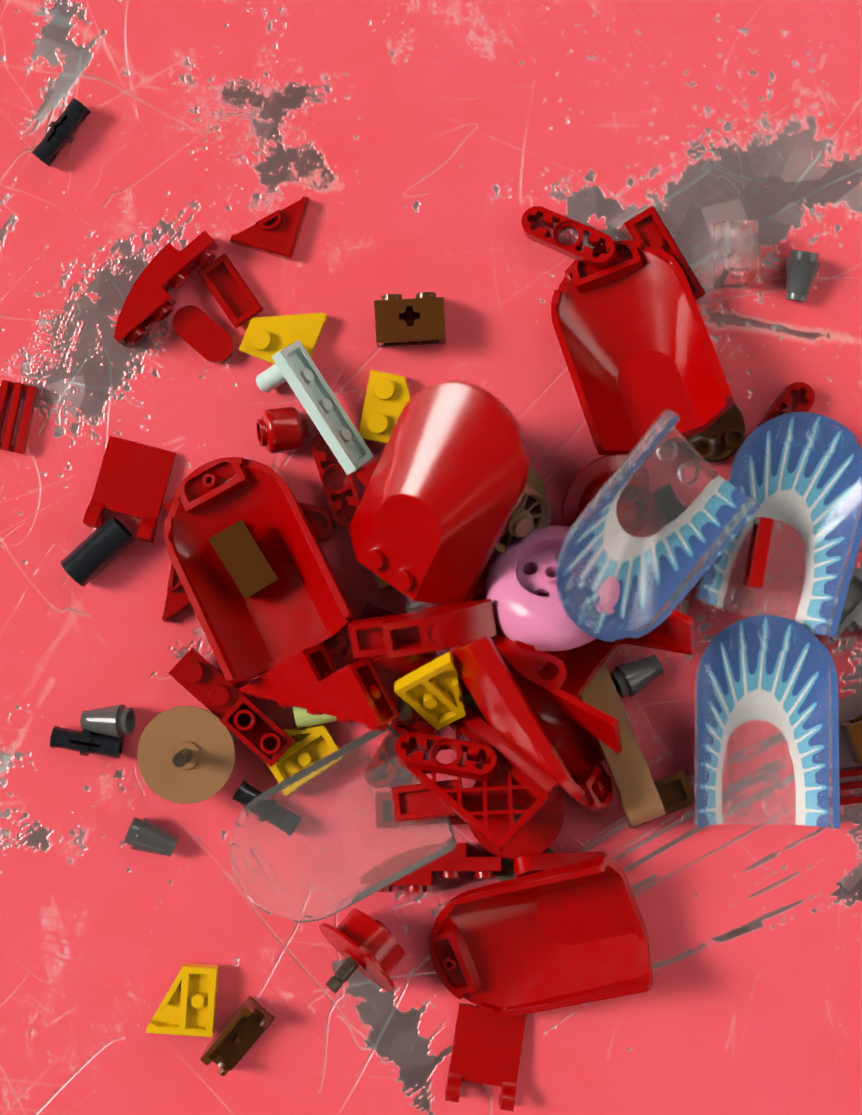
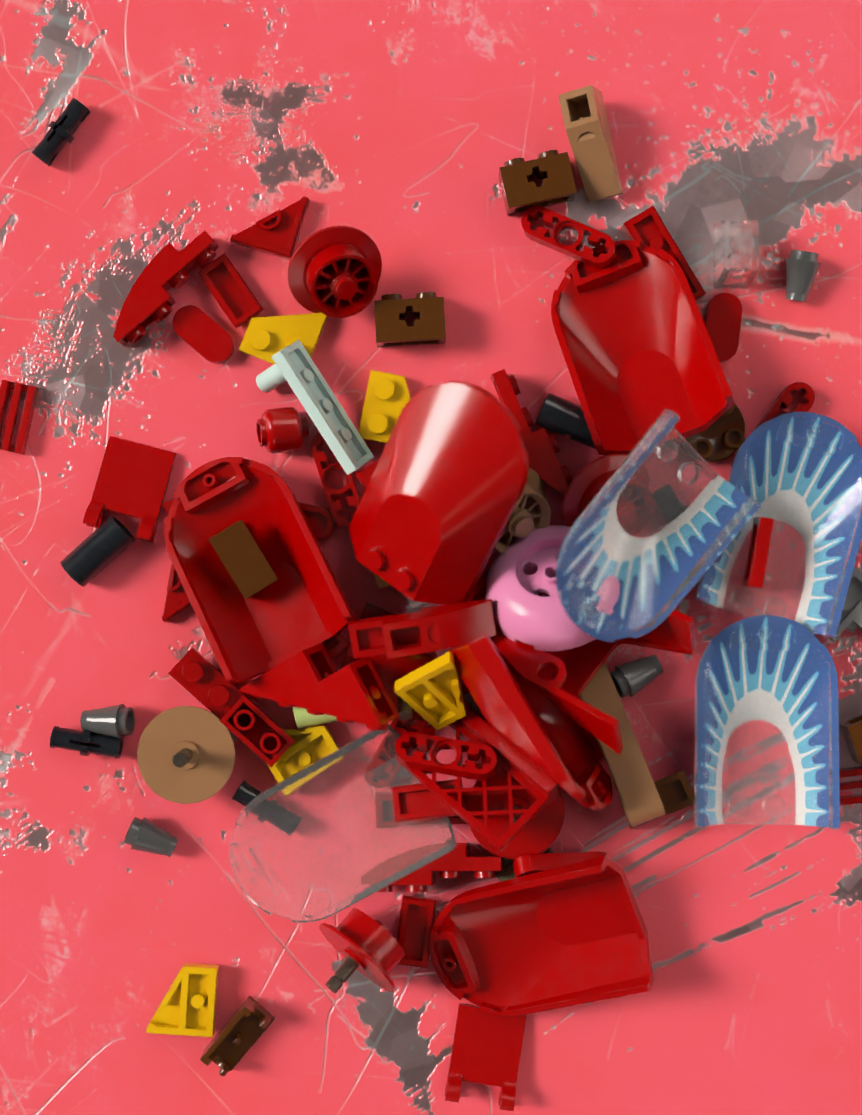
none -> red piece [287,226,382,318]
none -> red tile [397,895,437,968]
none -> red slope [491,369,572,496]
none -> reddish brown brick [498,150,577,216]
none -> black pin [535,392,596,449]
none -> medium nougat slope [558,85,623,203]
none -> red tile [705,292,743,362]

